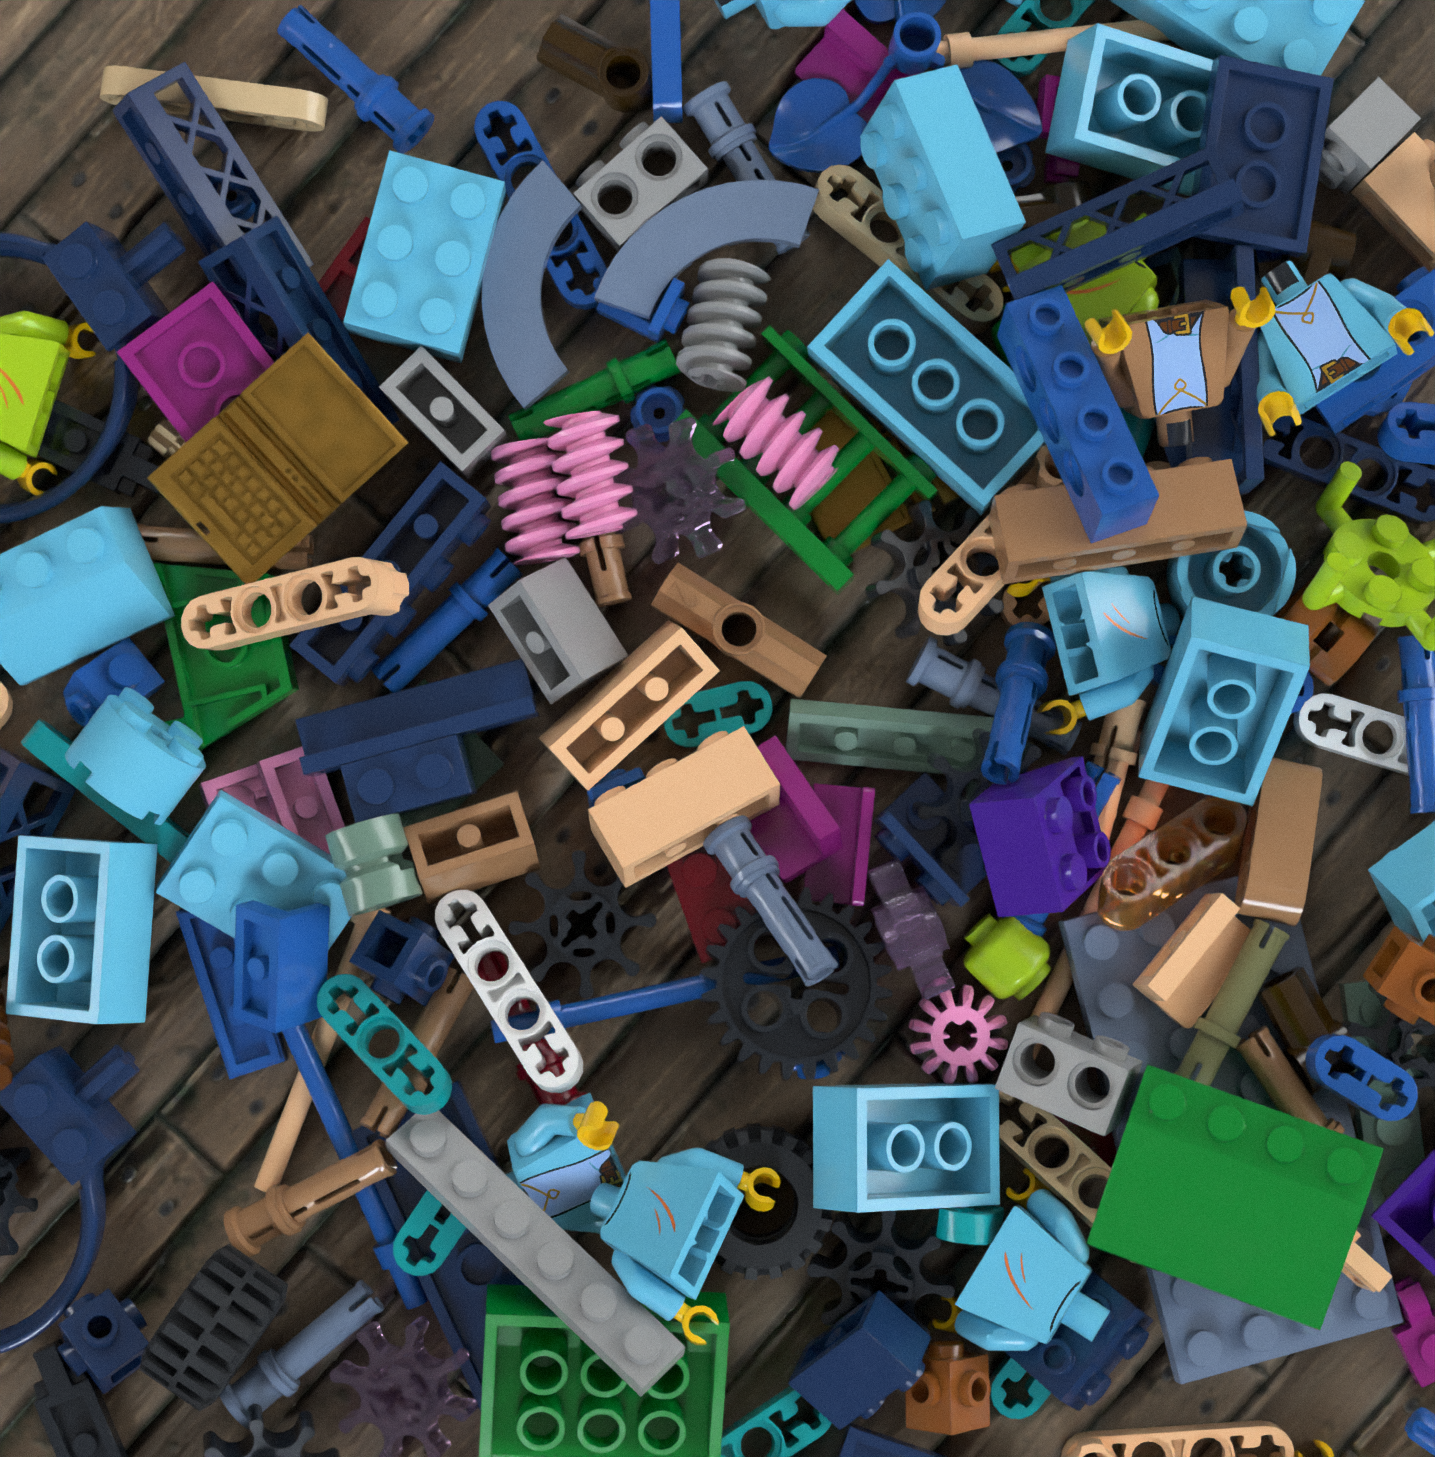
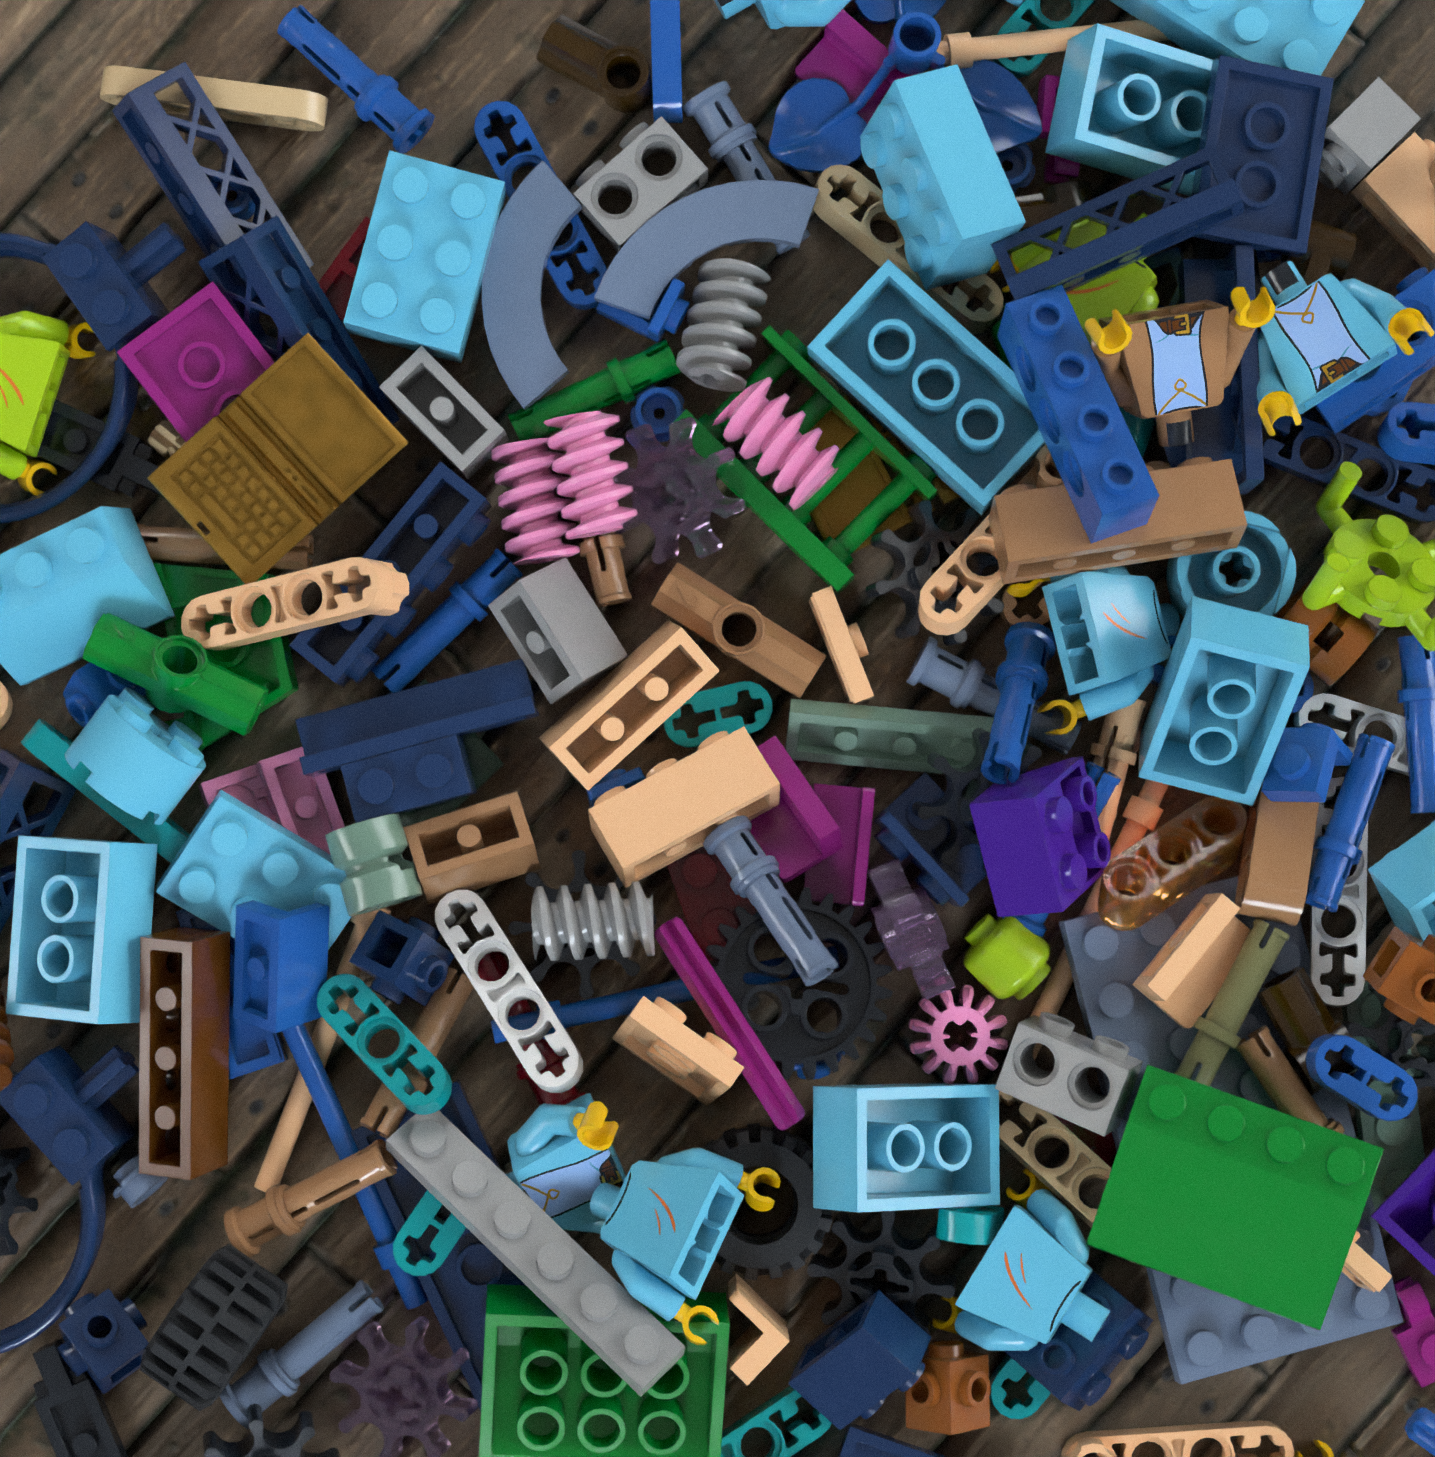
none -> green piece [83,613,269,736]
none -> sand blue plate [113,1154,168,1208]
none -> reddish brown brick [139,927,230,1180]
none -> light grey piece [531,881,655,961]
none -> light nougat plate [612,996,744,1106]
none -> magenta axle [654,917,805,1131]
none -> light nougat panel [728,1274,790,1386]
none -> light nougat plate [809,586,874,704]
none -> blue bracket [1261,723,1353,803]
none -> blue pin [1305,733,1396,912]
none -> white beam [1310,777,1368,1008]

